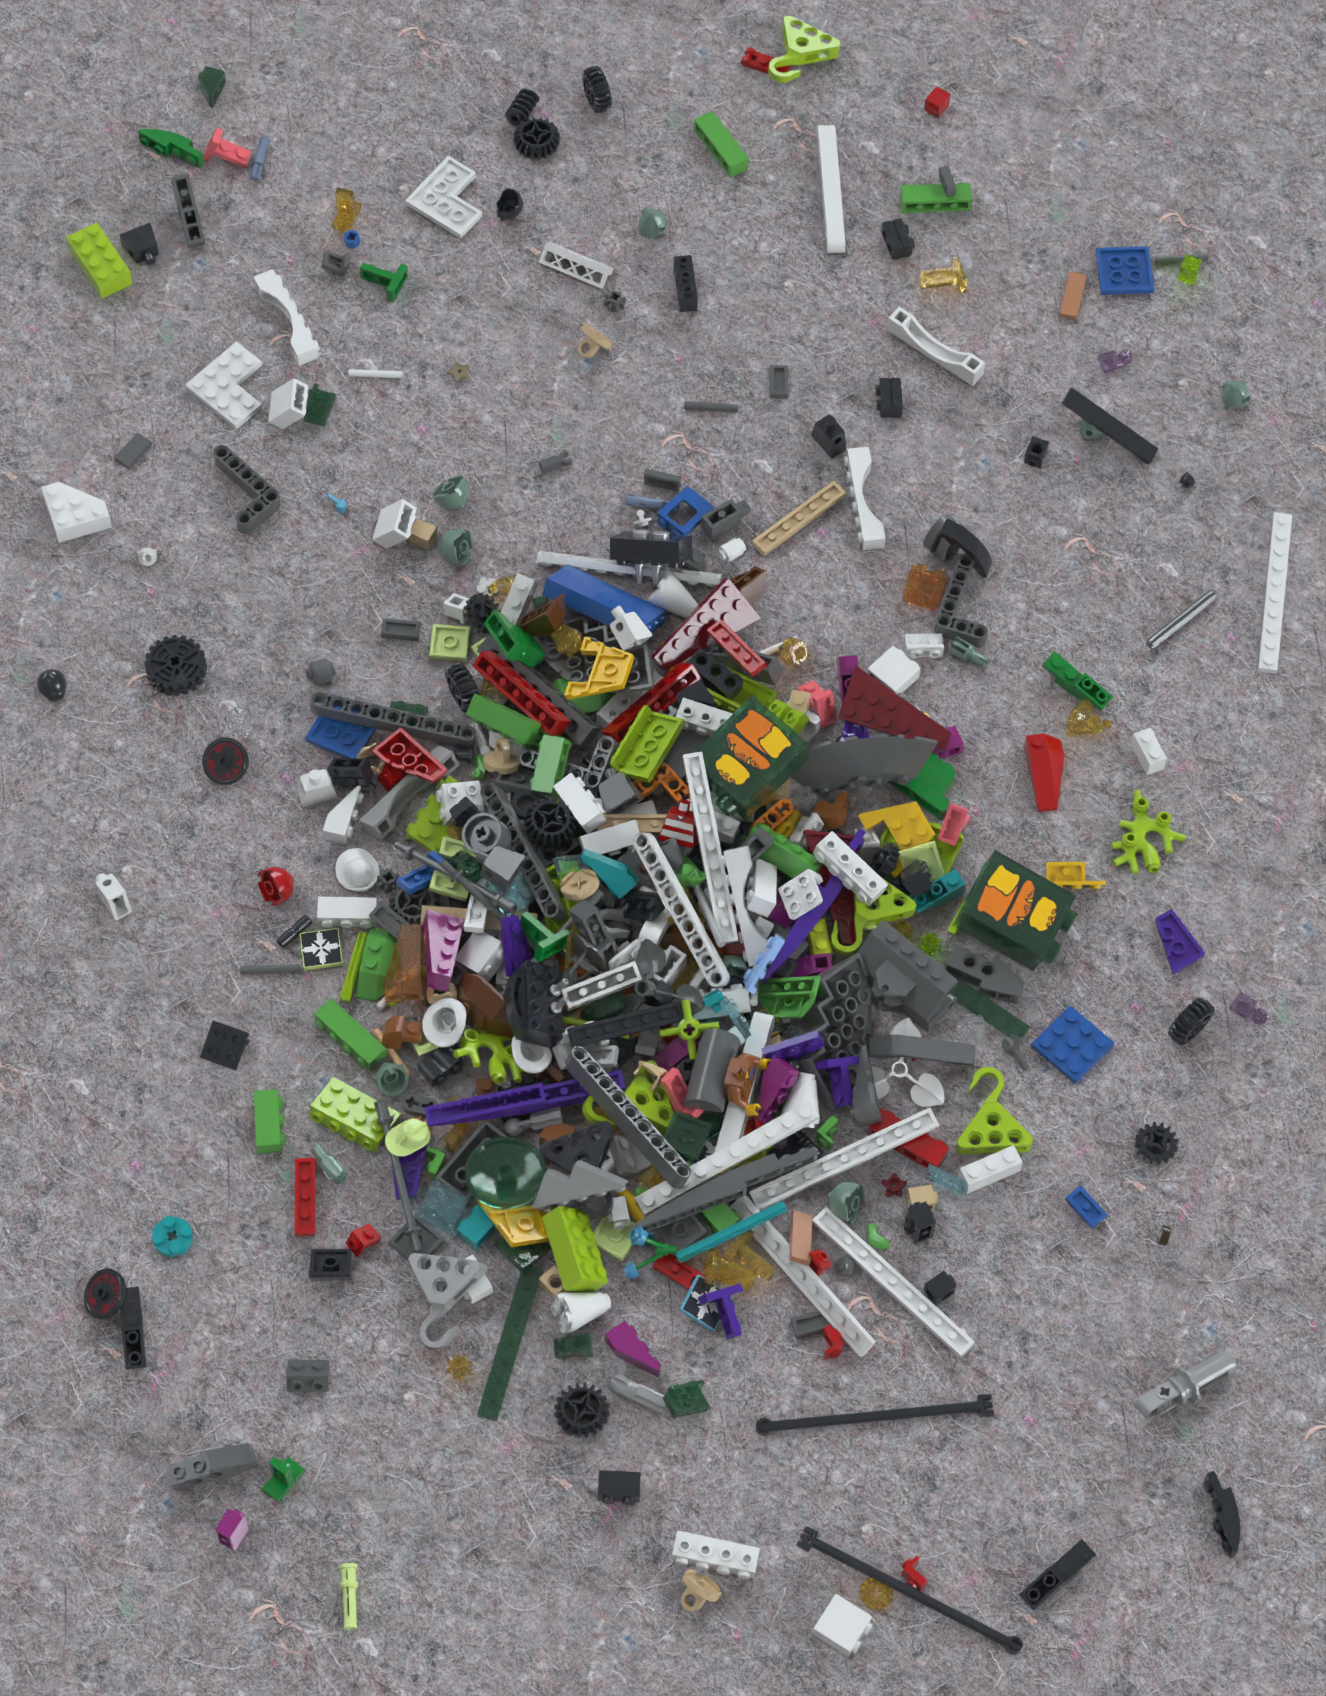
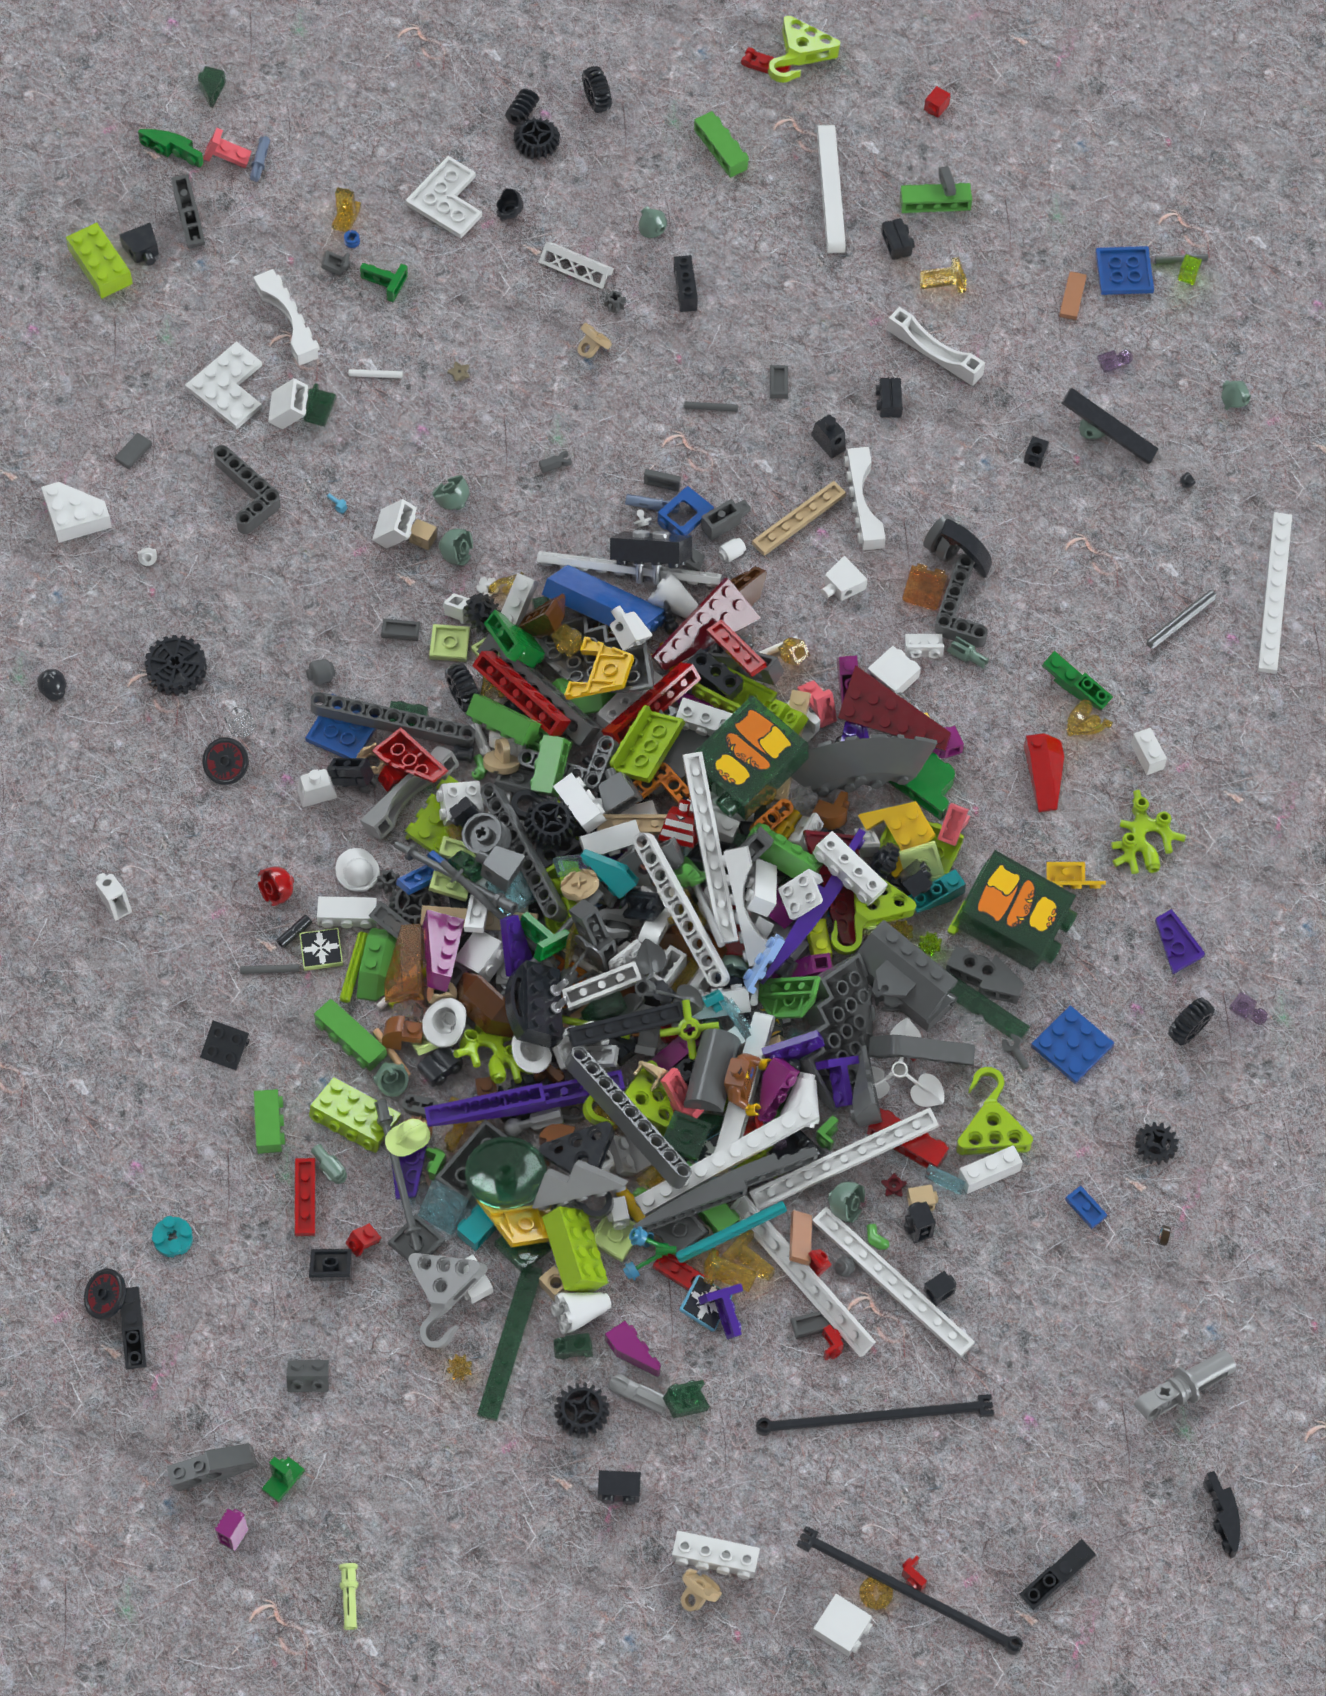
white slope [323,786,364,844] -> none
black slope [677,679,716,708] -> none
none -> black bar [663,601,679,635]
none -> white torso [821,556,867,601]

